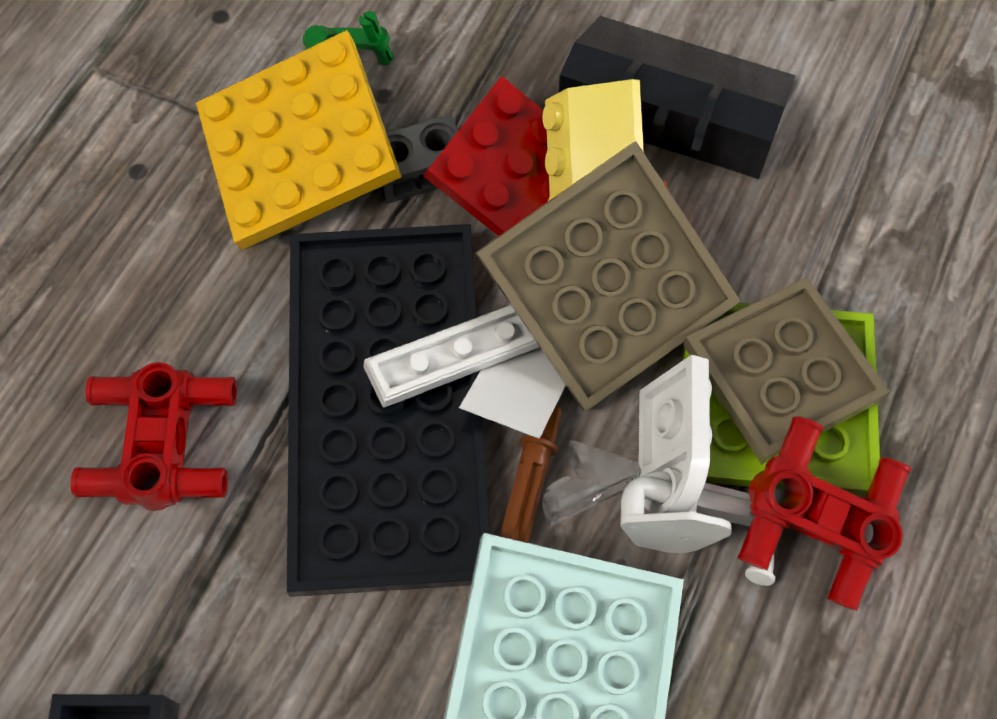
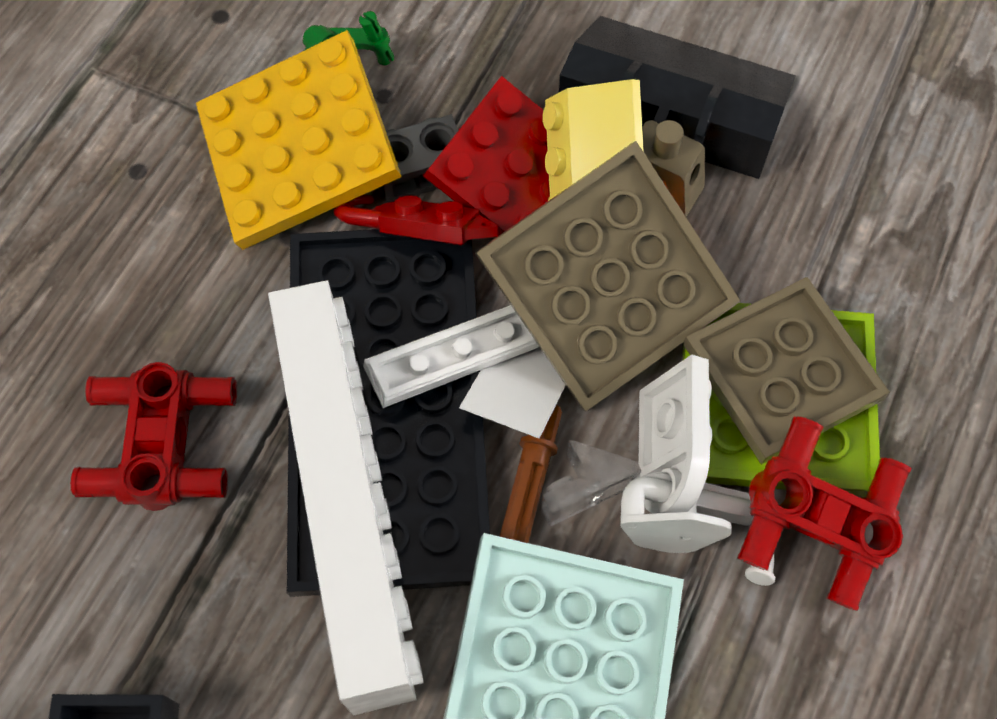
none -> white brick [268,280,424,715]
none -> red plate [334,195,499,245]
none -> dark tan torso [642,120,705,218]

